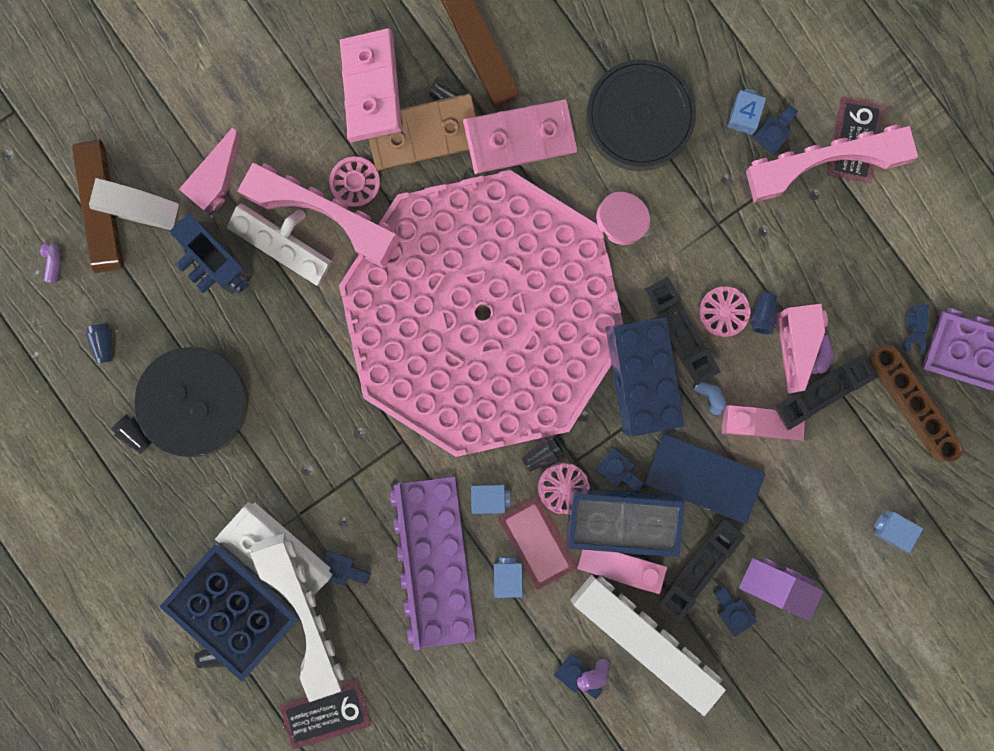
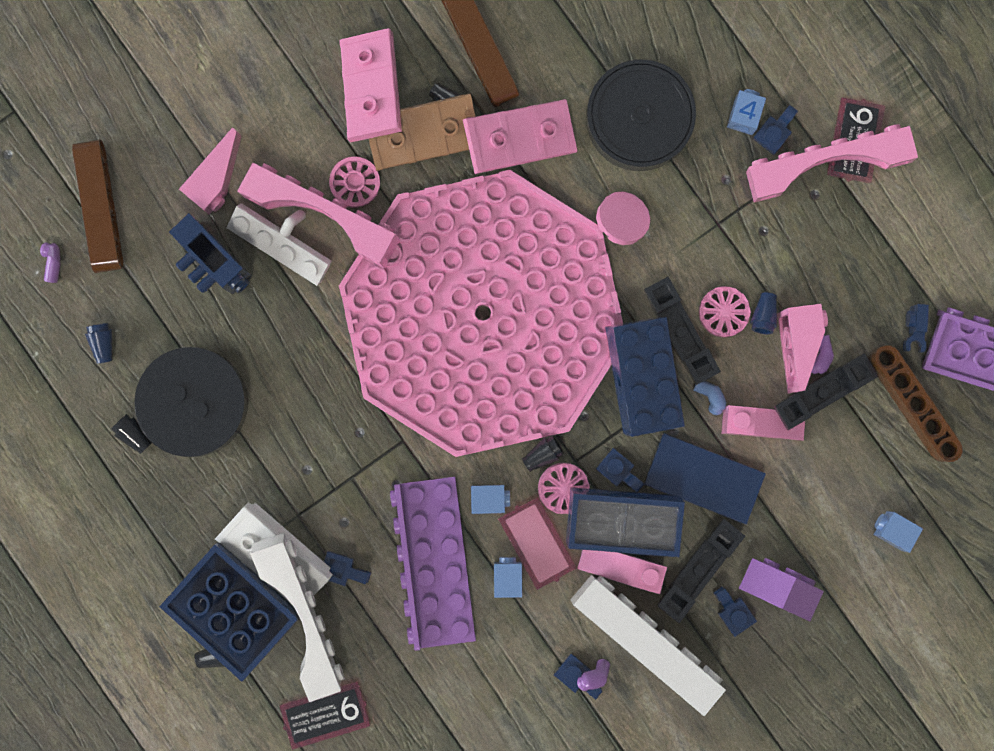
white slope [89,178,179,230] -> none

